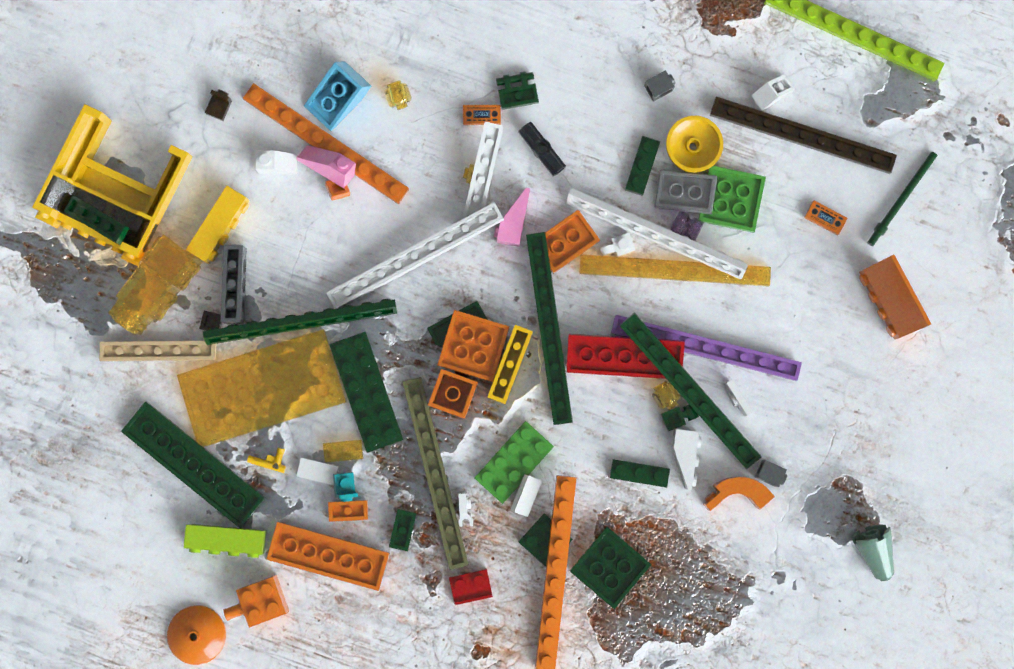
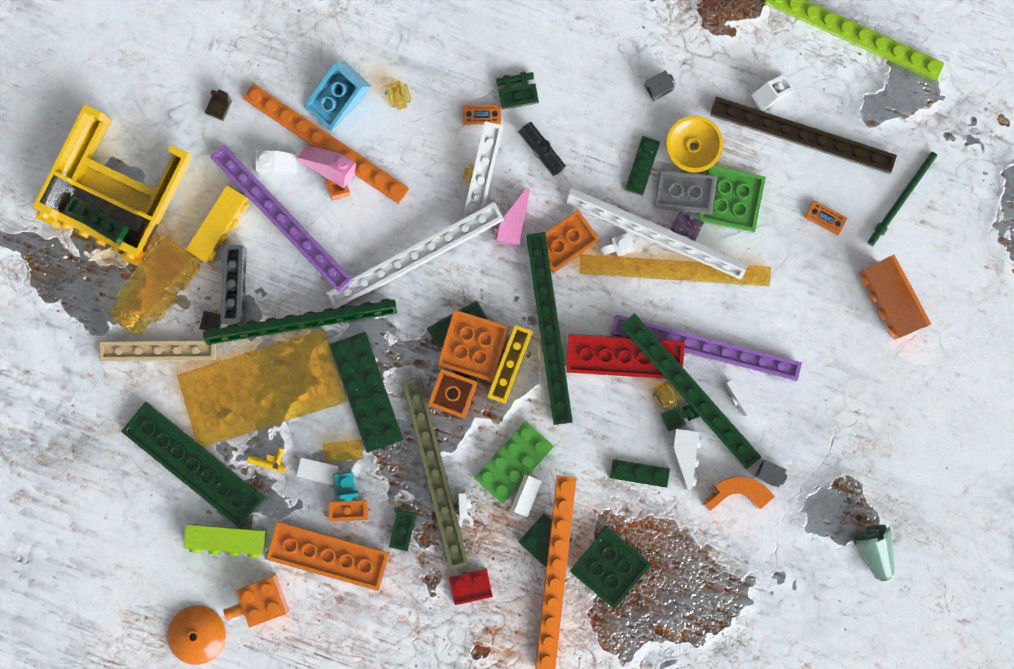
none -> medium lavender plate [210,144,353,293]

